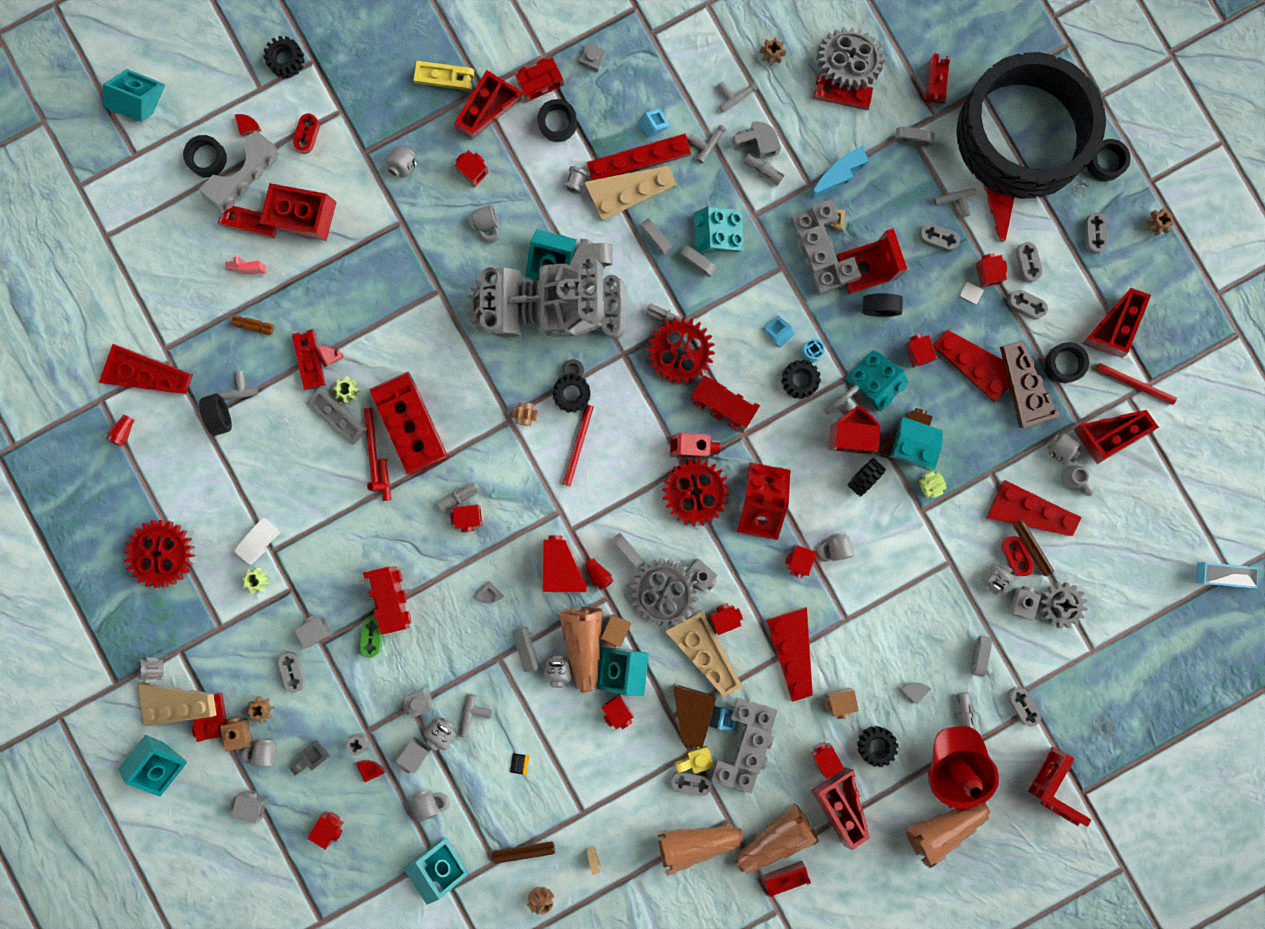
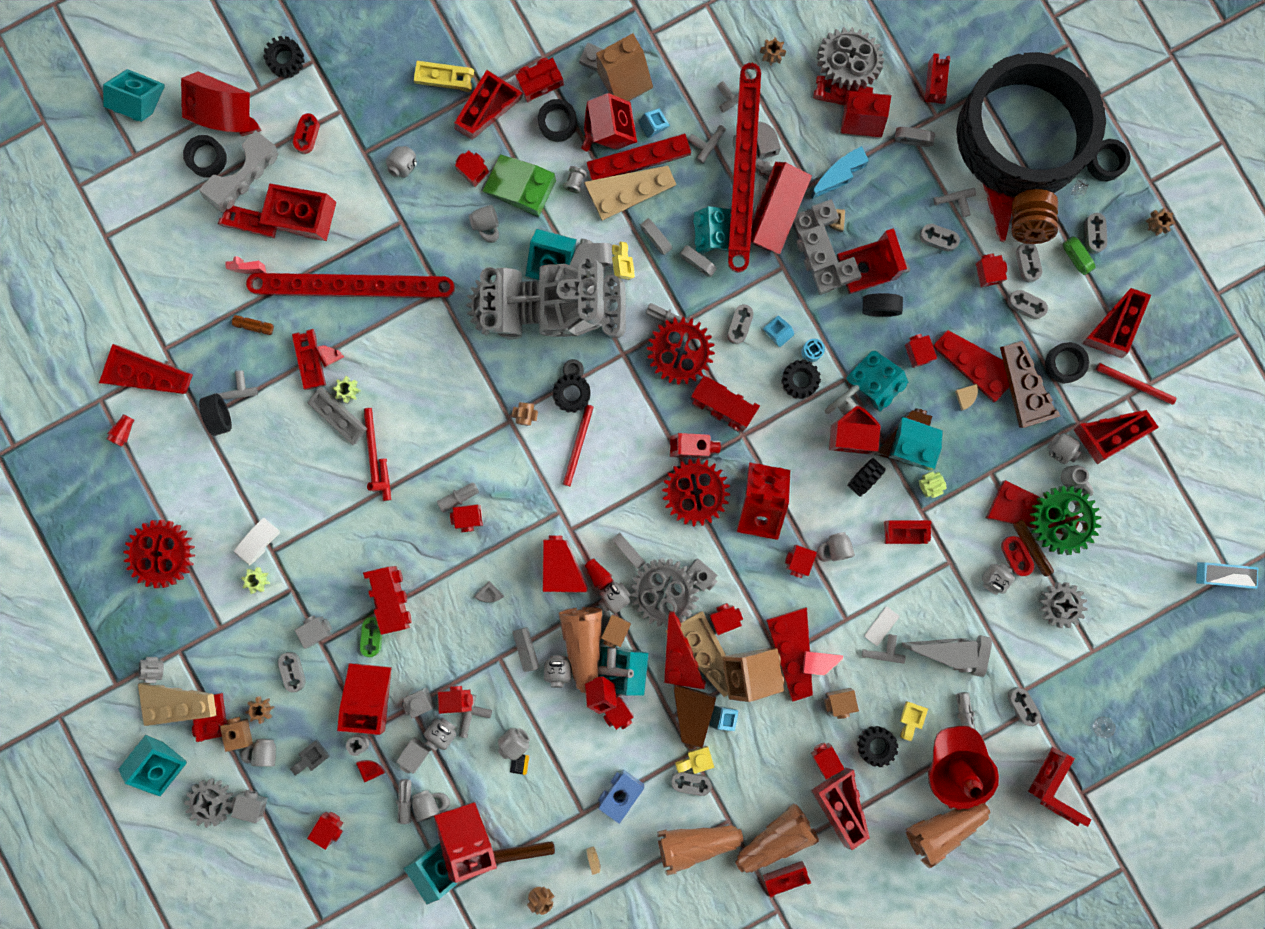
red hinge [369,371,449,475] -> none
light grey bracket [711,697,777,793] -> none
light grey tile [900,683,931,704] -> none
white sticker [960,282,984,304] -> none
light grey brick [1007,586,1041,620] -> none
none -> red piece [181,71,250,132]
none -> light grey gear [184,778,233,828]
none -> red plate [246,273,455,298]
none -> red slope [337,663,392,735]
none -> light grey axle [396,779,412,824]
none -> red slope [434,802,497,883]
none -> red brick [438,686,473,714]
none -> bright green slope [483,154,556,217]
none -> light grey head [498,728,530,760]
none -> red piece [581,93,637,152]
none -> red brick [585,676,617,714]
none -> medium nougat slope [596,33,653,101]
none -> light grey piece [598,648,634,678]
none -> medium blue brick [598,769,644,824]
none -> light grey head [599,582,631,613]
none -> light yellow plate [612,242,635,280]
none -> red wing [664,611,706,689]
none -> medium nougat slope [723,648,784,702]
none -> red plate [728,62,761,273]
none -> light grey beam [728,304,753,344]
none -> brick [751,161,812,254]
none -> coral slope [802,651,843,675]
none -> red slope [840,91,892,137]
none -> light grey piece [862,634,906,664]
none -> white sticker [864,607,899,646]
none -> red hinge [884,520,931,544]
none -> light yellow plate [900,701,928,741]
none -> light grey slope [902,638,979,672]
none -> tan tile [955,384,978,411]
none -> dark orange wheel [1011,189,1058,244]
none -> green gear [1029,486,1102,555]
none -> bright green beam [1063,236,1095,275]

